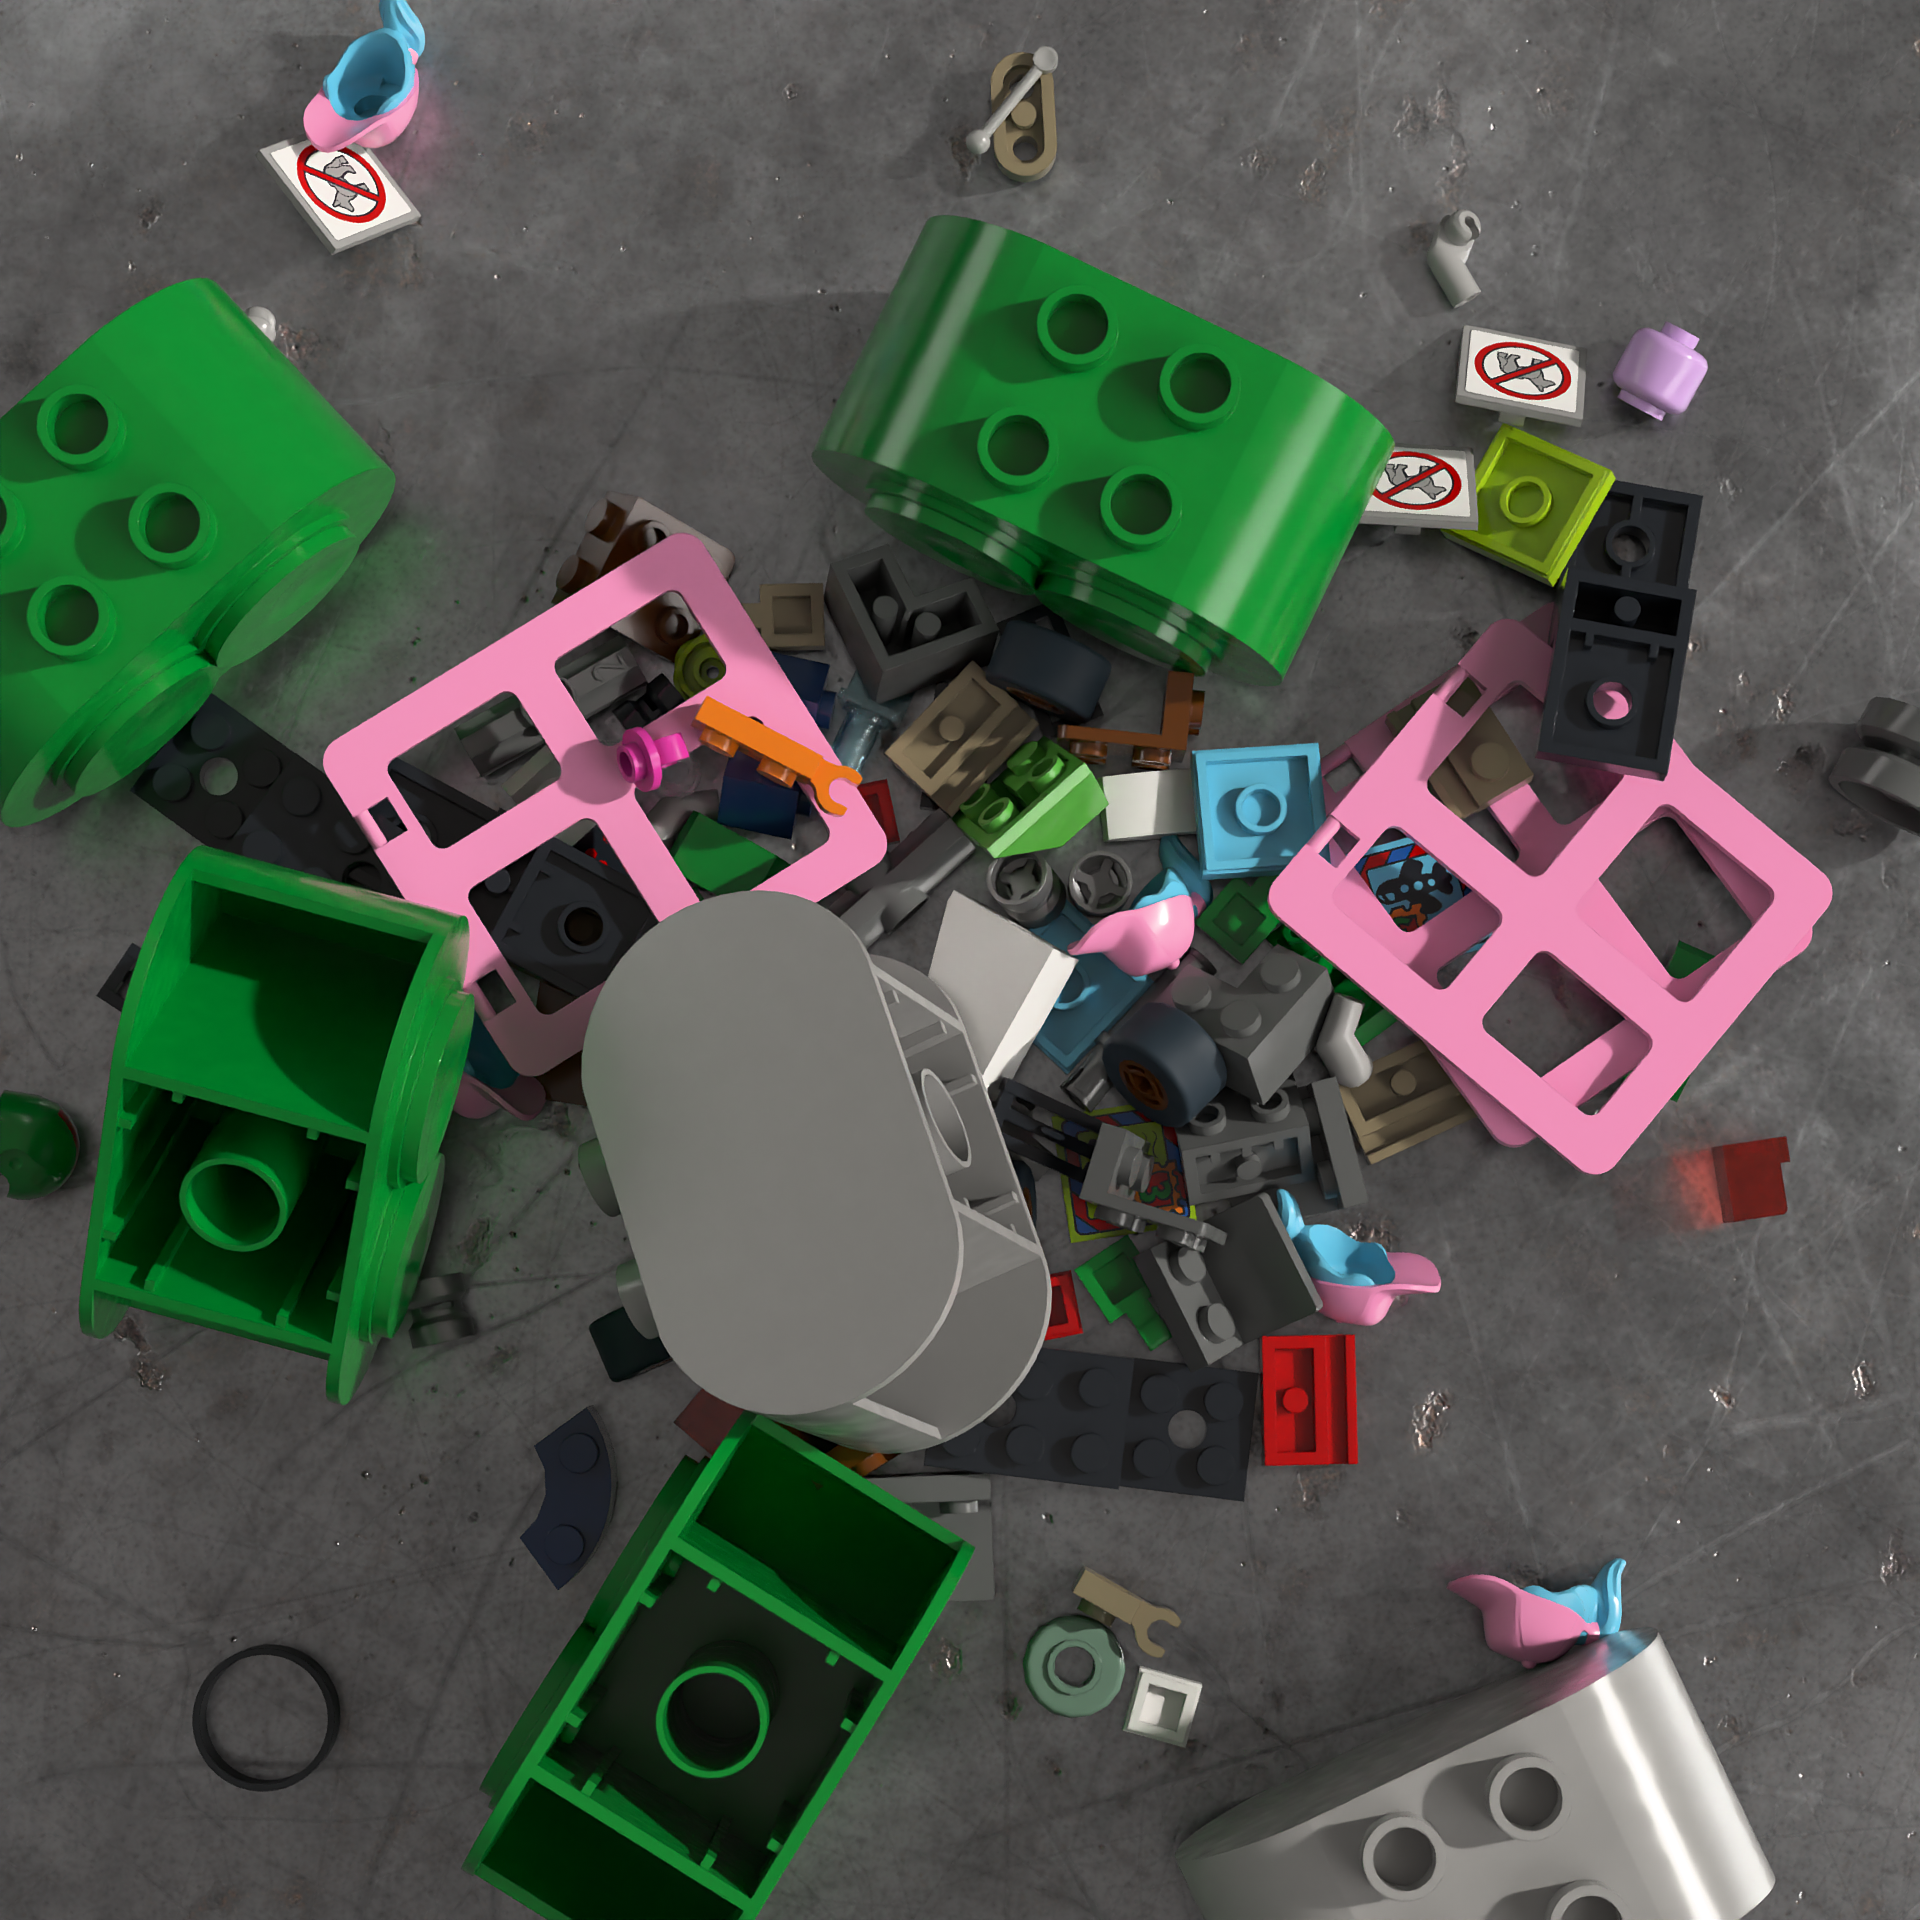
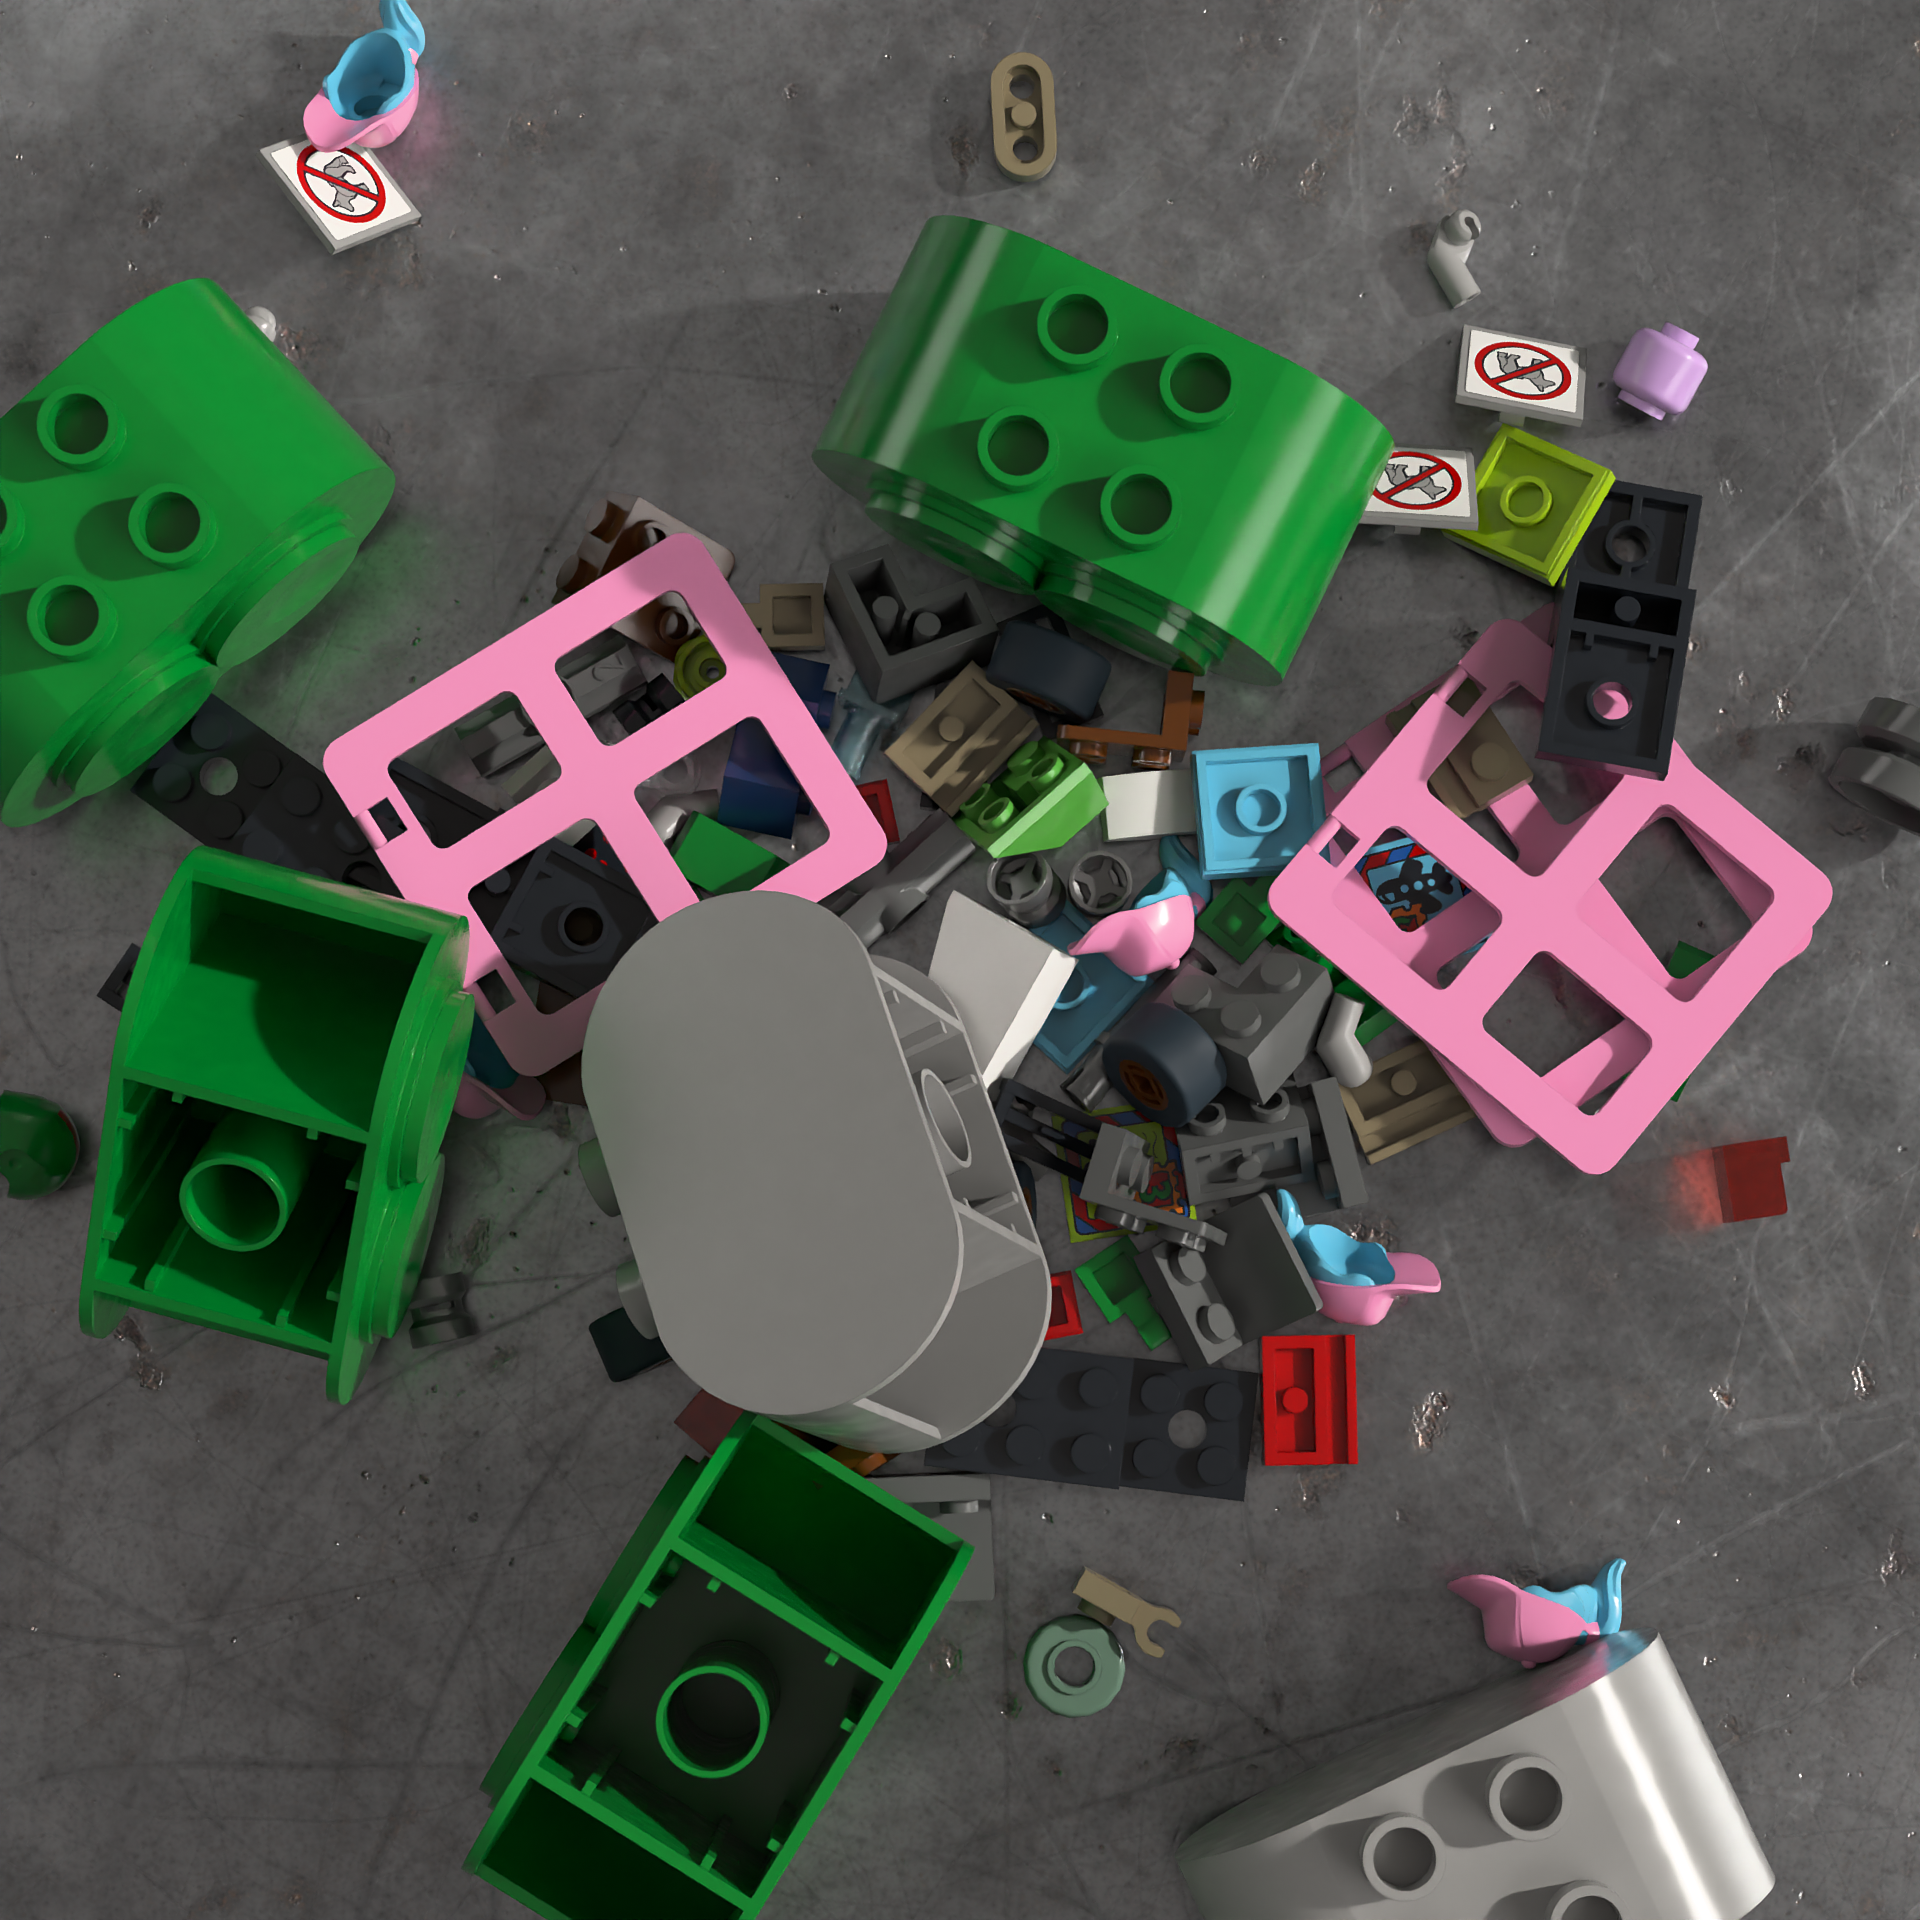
black tyre [192,1644,340,1792] -> none
dark blue brick [520,1405,618,1590] -> none
dark pink plate [617,727,689,792] -> none
orange plate [690,696,863,817] -> none
light grey hinge [965,46,1058,155] -> none
white tile [1122,1666,1202,1748] -> none

